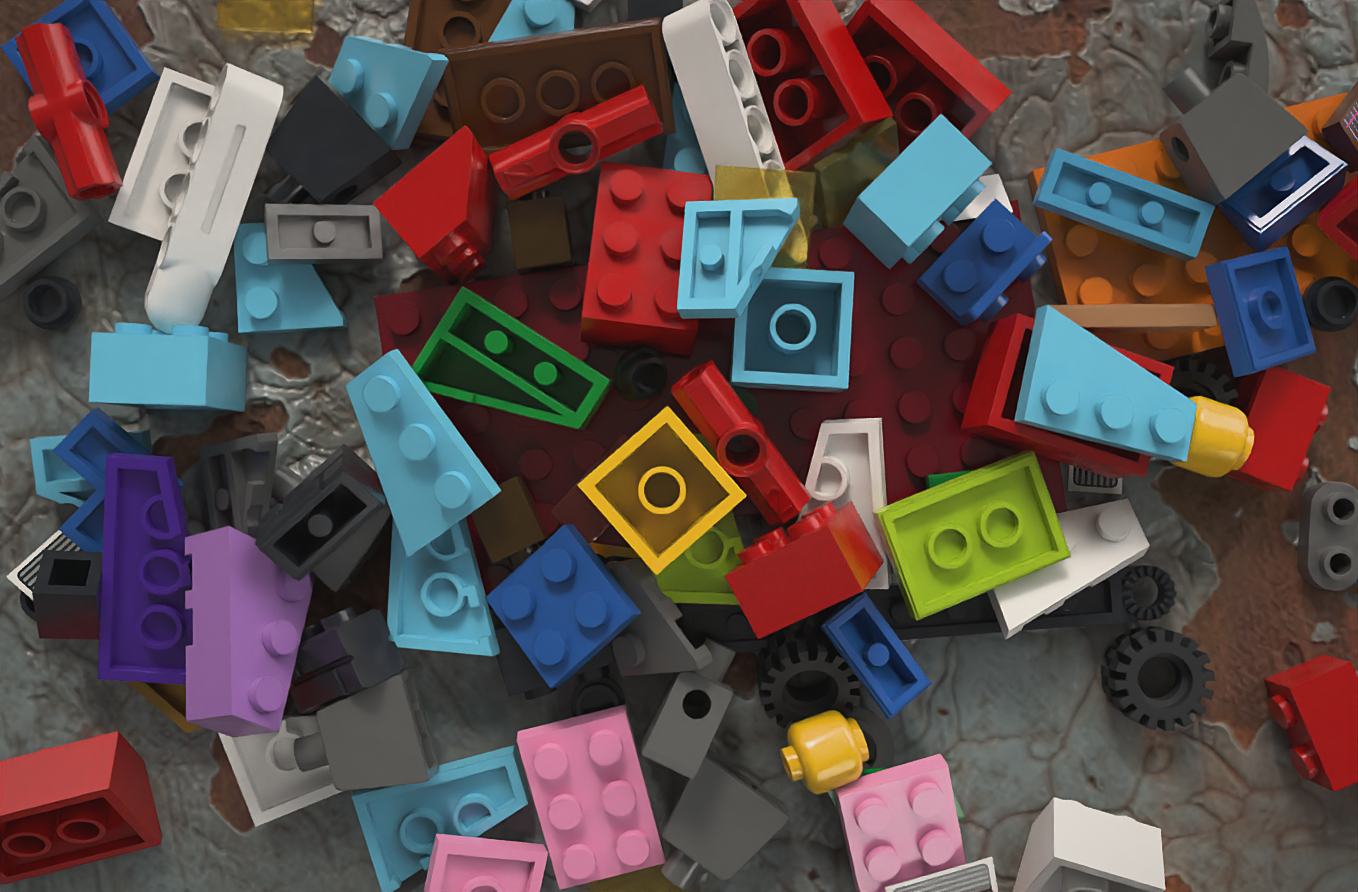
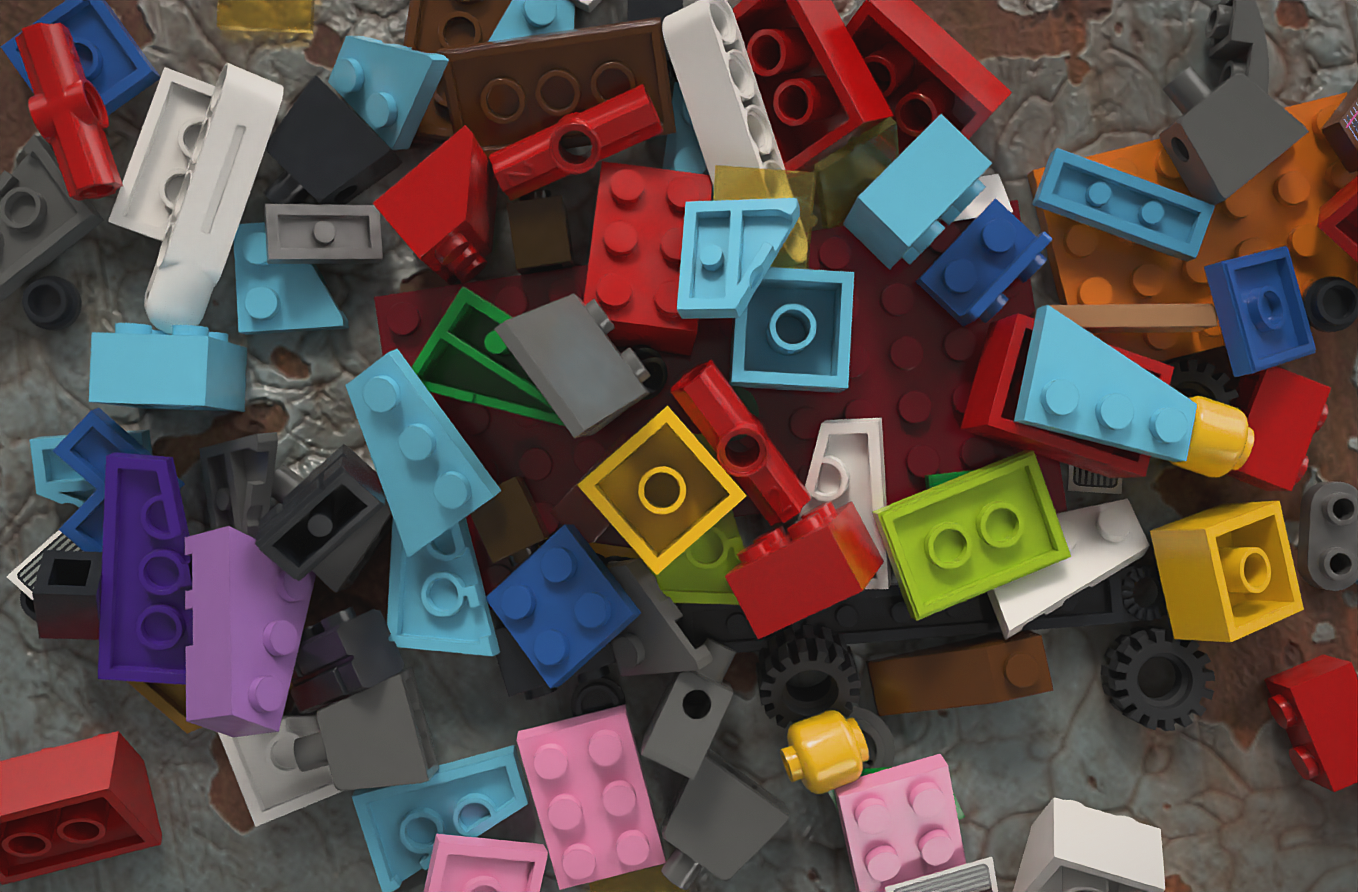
blue slope [820,592,932,719] -> none
blue slope [1218,135,1348,253] -> none
none -> dark grey slope [494,294,651,438]
none -> reddish brown slope [866,630,1054,716]
none -> yellow brick [1150,501,1304,642]

